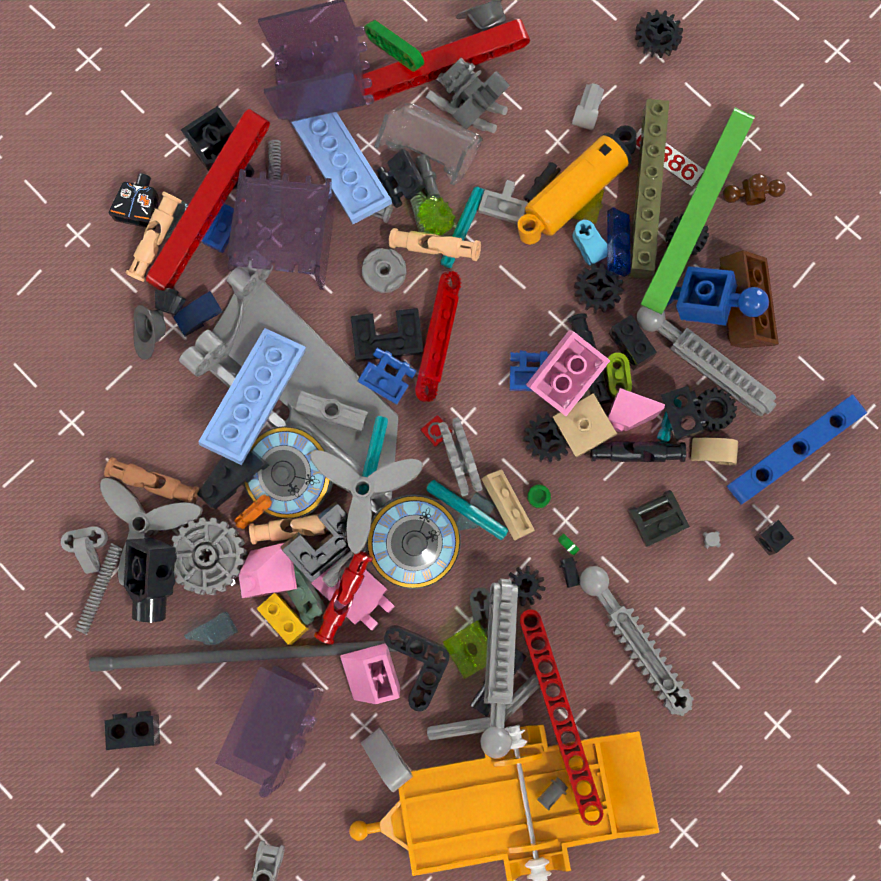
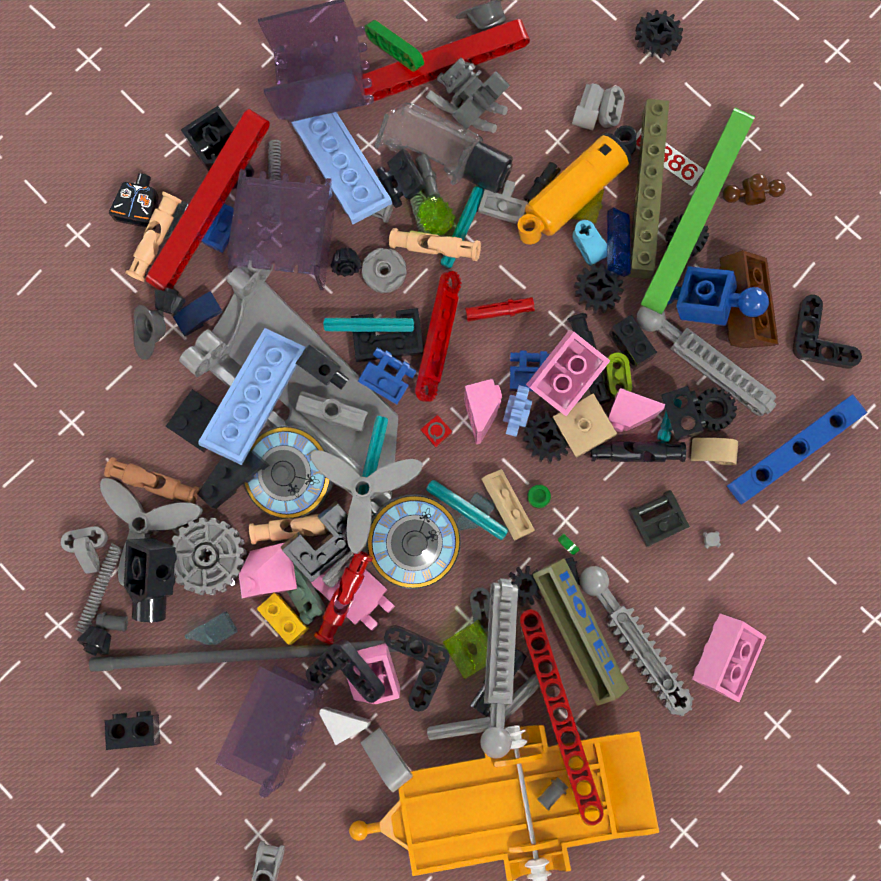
orange axle [234,495,272,529] -> none
light grey piece [438,417,482,497] -> none
black brick [754,520,794,555] -> none
none -> black piece [77,626,112,656]
none -> dark grey pin [96,612,128,632]
none -> black plate [165,389,218,453]
none -> black torso [295,344,349,390]
none -> black beam [306,639,385,703]
none -> white slope [319,707,371,745]
none -> teal axle [323,318,414,332]
none -> black piece [331,247,362,277]
none -> black piece [463,141,513,193]
none -> bright pink slope [464,379,502,444]
none -> red pin [465,297,535,322]
none -> light blue gear [503,385,533,436]
none -> olive brick [532,558,629,706]
none -> light grey beam [598,86,625,128]
none -> bright pink slope [692,614,766,702]
none -> black beam [793,294,862,369]

